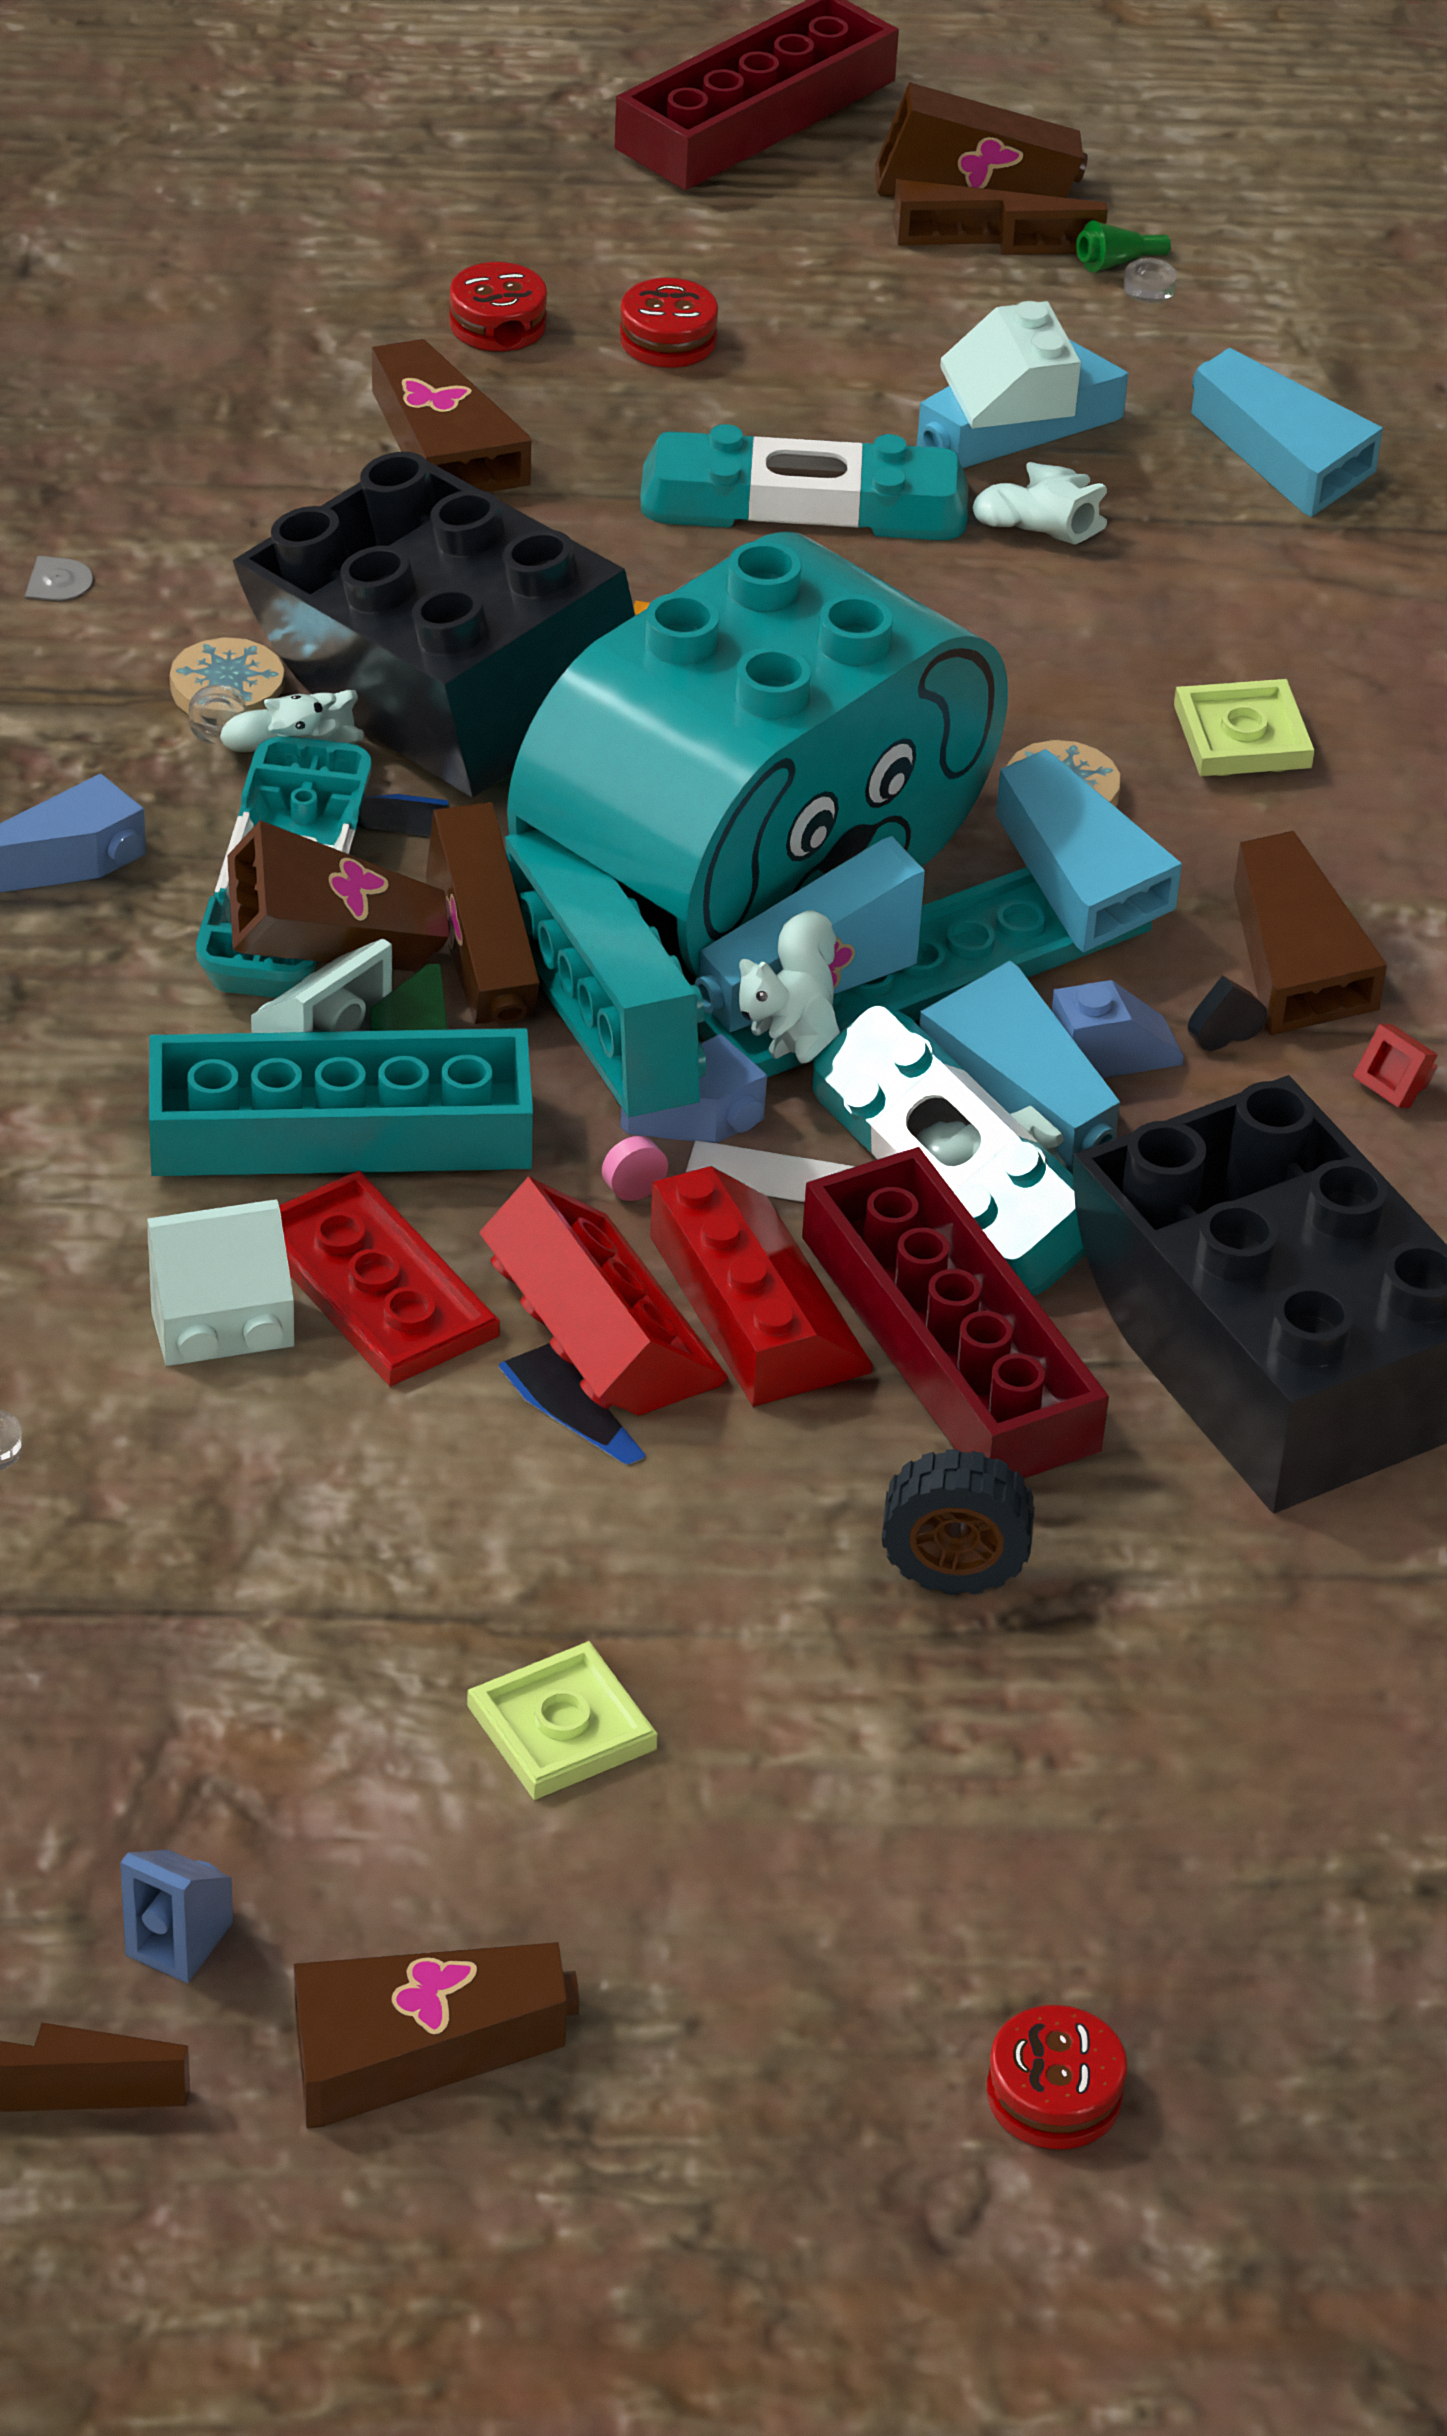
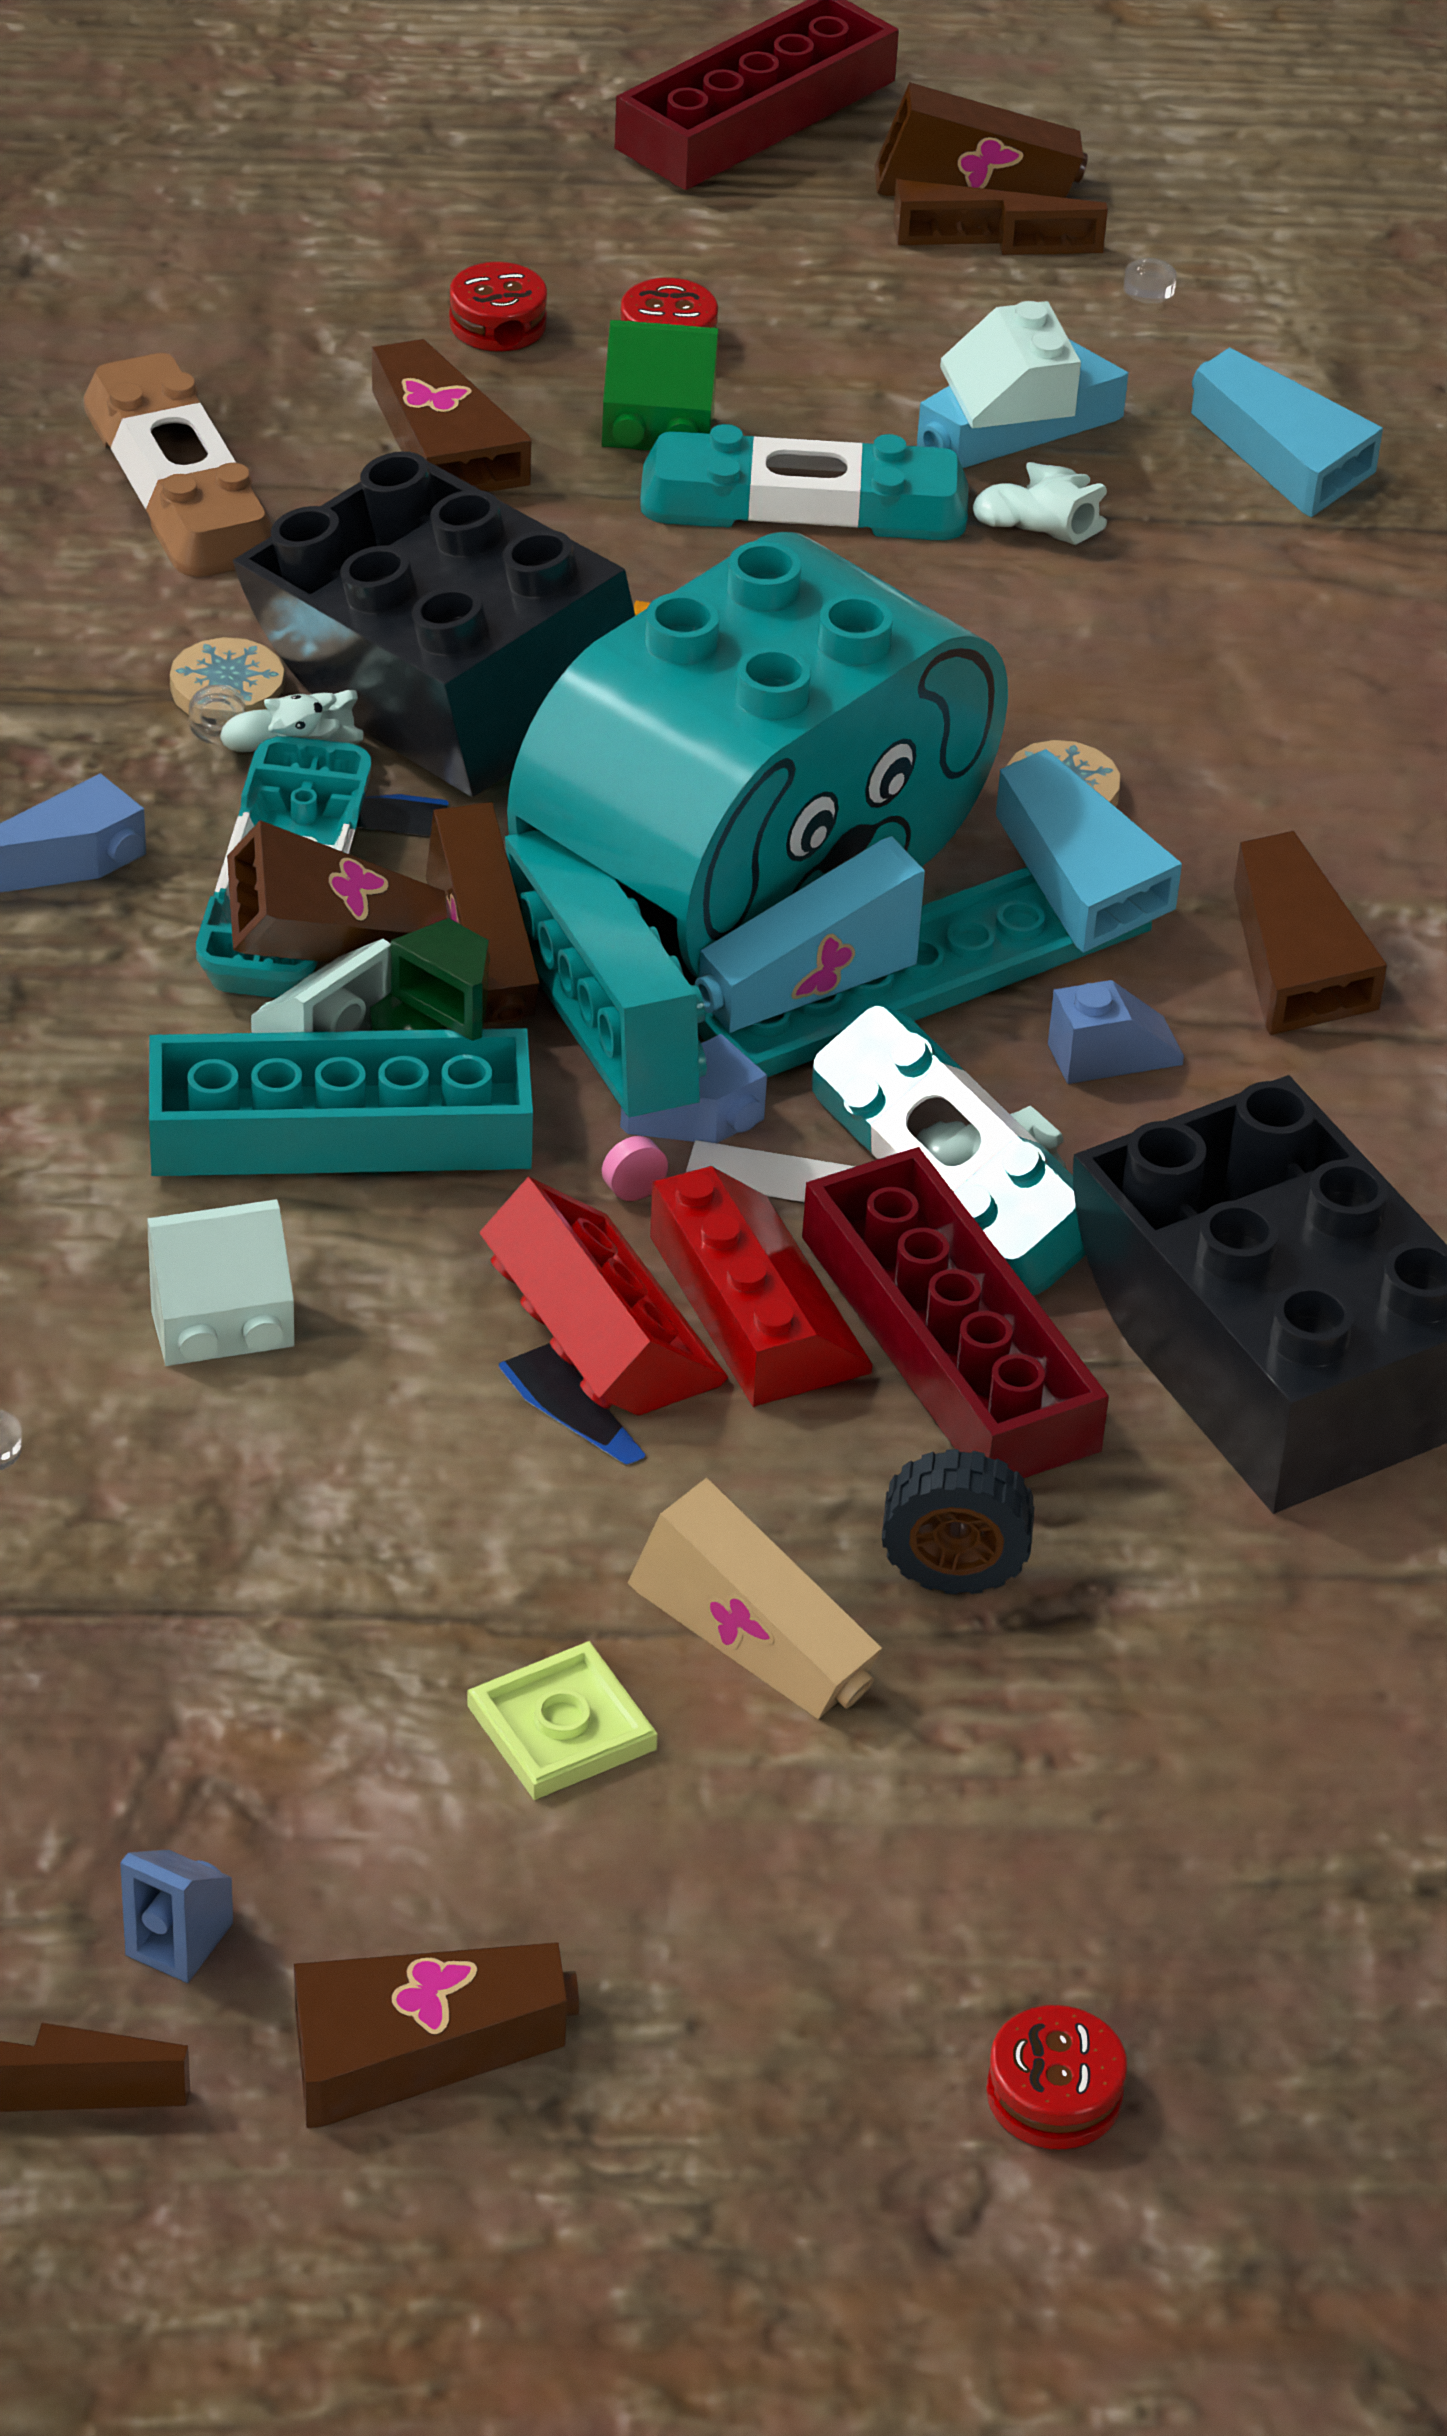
light grey piece [25,556,93,601] -> none
red tile [279,1170,500,1387] -> none
light aqua animal [739,910,840,1063] -> none
medium azure slope [919,961,1120,1174] -> none
green cone [1076,220,1171,273] -> none
yellowish green plate [1174,679,1314,777] -> none
black tile [1188,975,1268,1051] -> none
red tile [1352,1023,1438,1108] -> none
none -> medium nougat piece [84,353,273,577]
none -> dark green slope [391,918,490,1041]
none -> green slope [602,320,719,451]
none -> tan slope [628,1477,882,1719]

